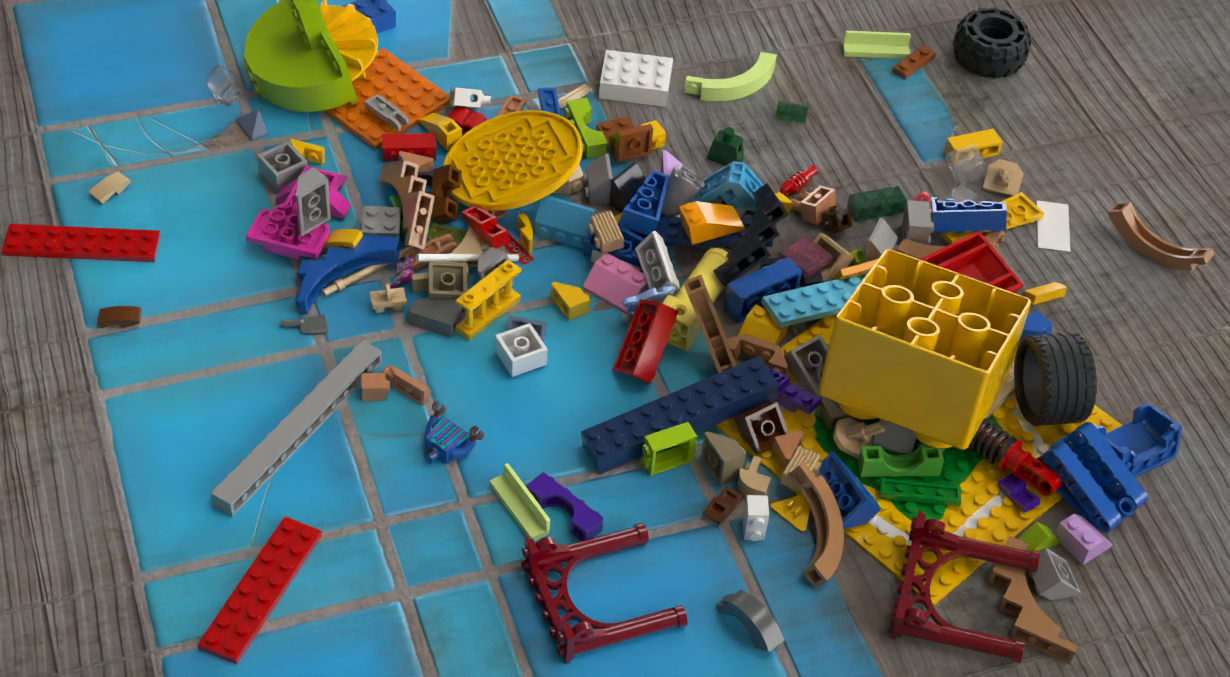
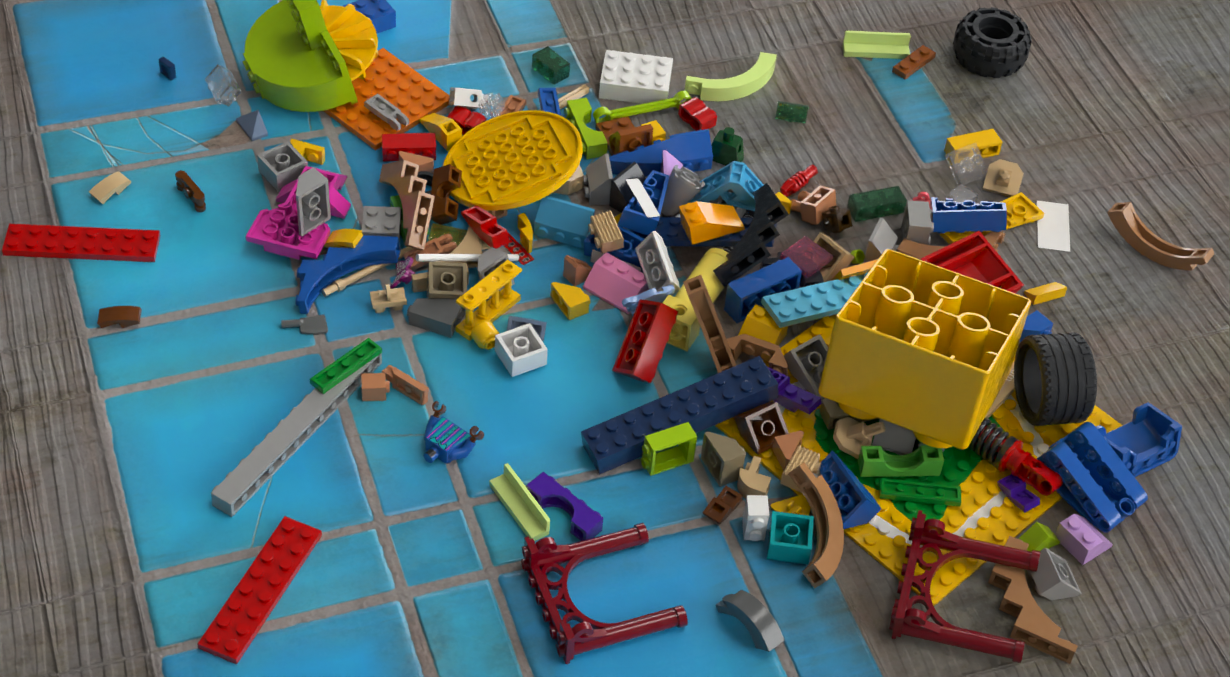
none -> dark blue tile [159,57,176,80]
none -> reddish brown plate [175,170,206,212]
none -> green tile [309,338,382,394]
none -> yellow head [471,321,499,350]
none -> clear brick [478,92,505,118]
none -> clear green brick [532,46,570,85]
none -> nougat slope [563,255,592,286]
none -> lime piece [593,91,691,123]
none -> blue wedge [609,129,713,176]
none -> white sticker [626,178,660,218]
none -> red brick [678,97,717,131]
none -> teal brick [767,511,814,564]

